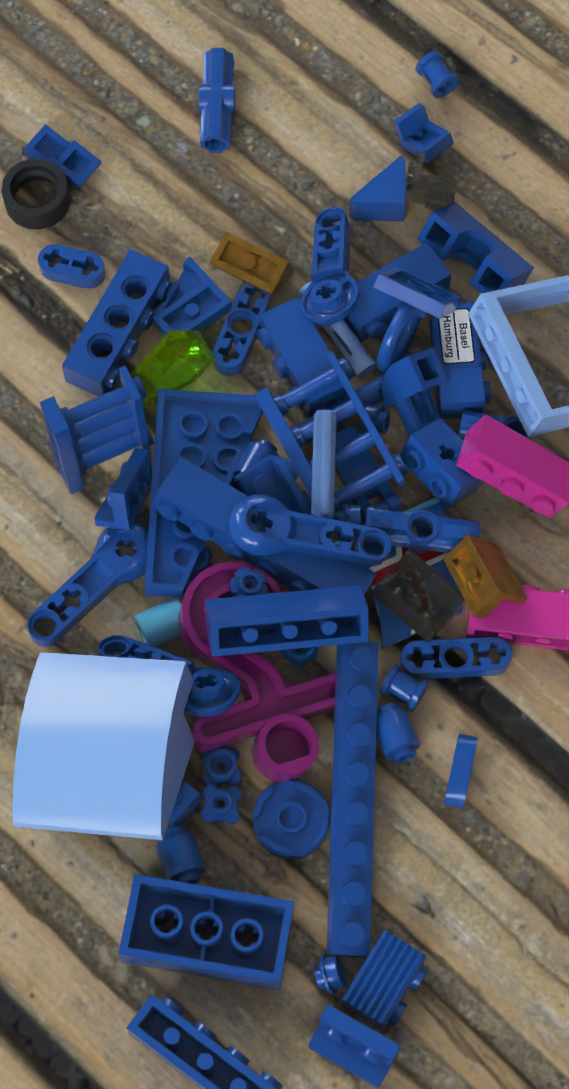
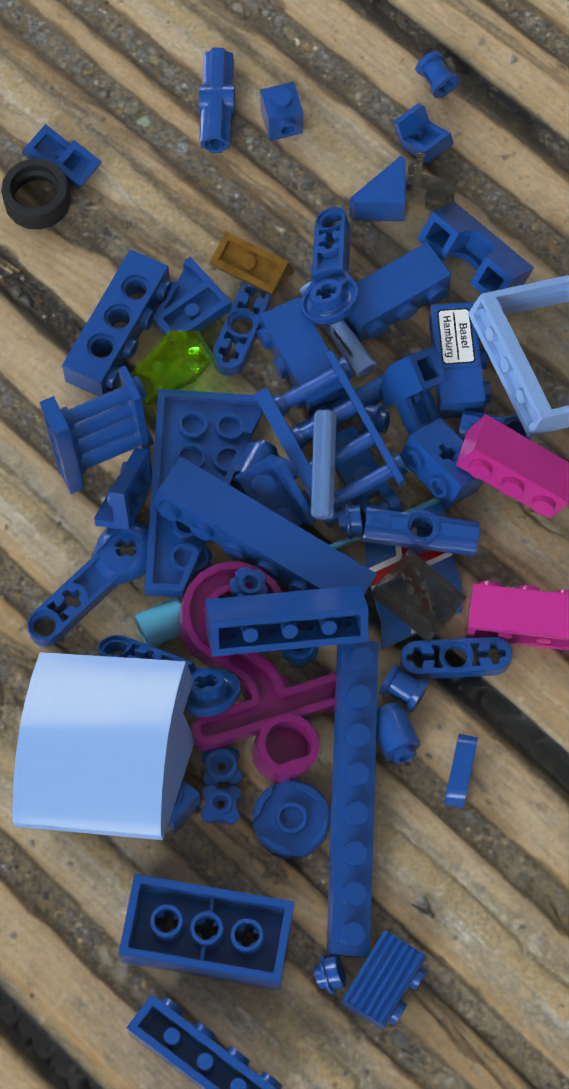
blue beam [38,244,106,289] -> none
blue brick [156,825,205,884] -> none
blue beam [228,494,392,566] -> none
blue bracket [309,1004,400,1087] -> none
blue tile [373,267,462,373] -> none
pearl gold panel [443,534,528,619] -> none
none -> blue brick [260,82,303,141]

